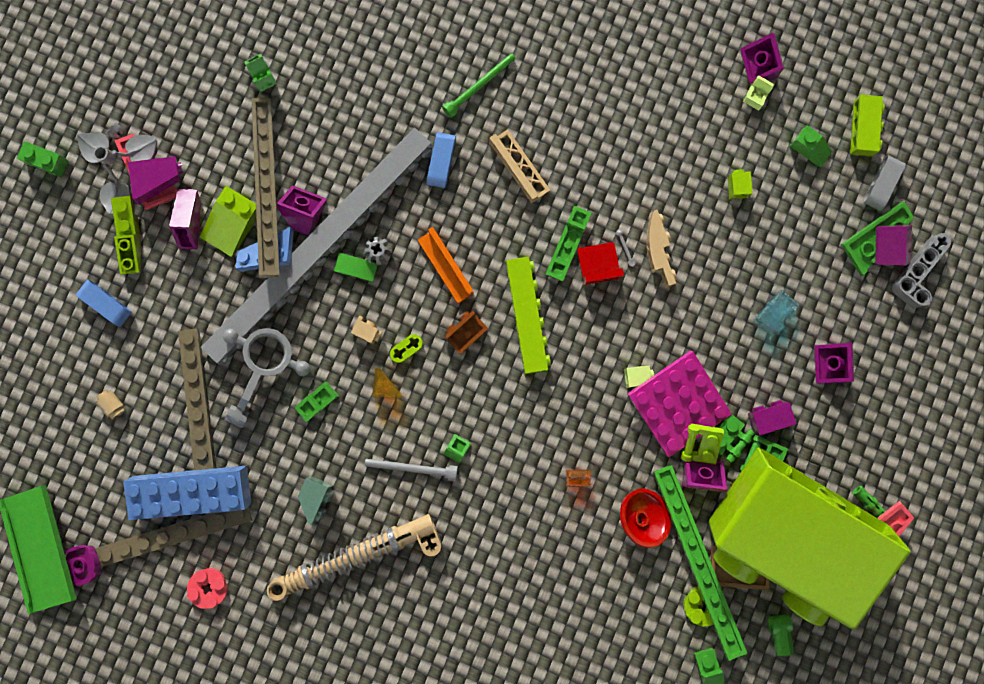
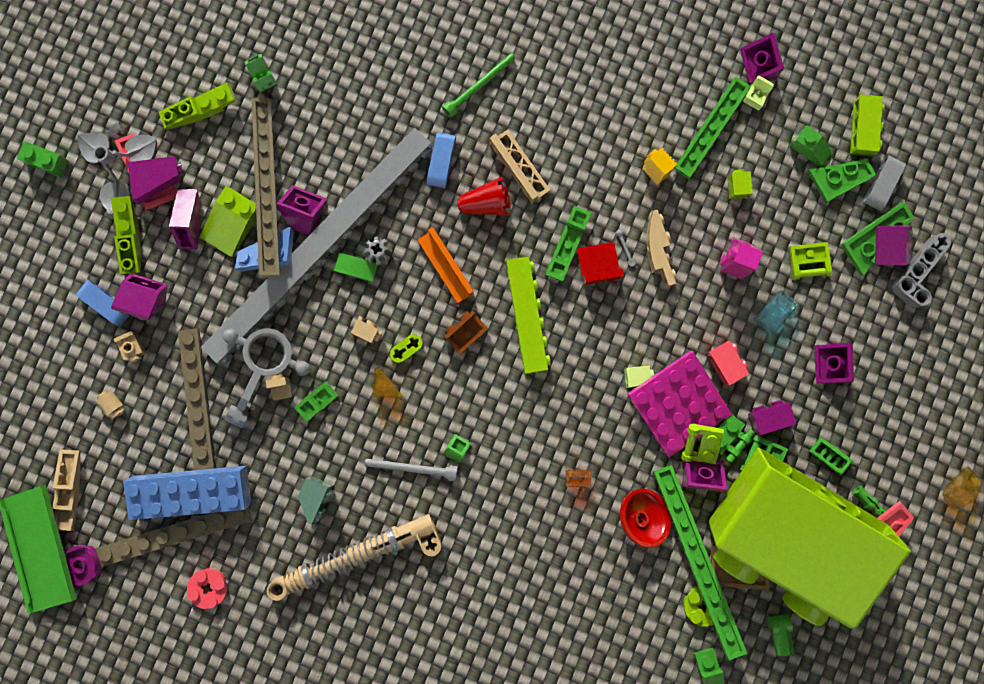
none -> tan slope [52,449,81,532]
none -> magenta slope [111,273,168,320]
none -> tan brick [114,331,147,363]
none -> lime slope [158,83,237,130]
none -> tan bracket [266,374,292,400]
none -> red cone [457,177,511,216]
none -> yellow brick [643,148,677,185]
none -> bright green plate [674,76,751,179]
none -> coral brick [706,341,749,386]
none -> dark pink wedge [720,237,763,279]
none -> lime plate [788,242,832,281]
none -> bright green wing [807,159,876,203]
none -> bright green slope [809,437,853,477]
none -> clear yellow slope [942,466,982,510]

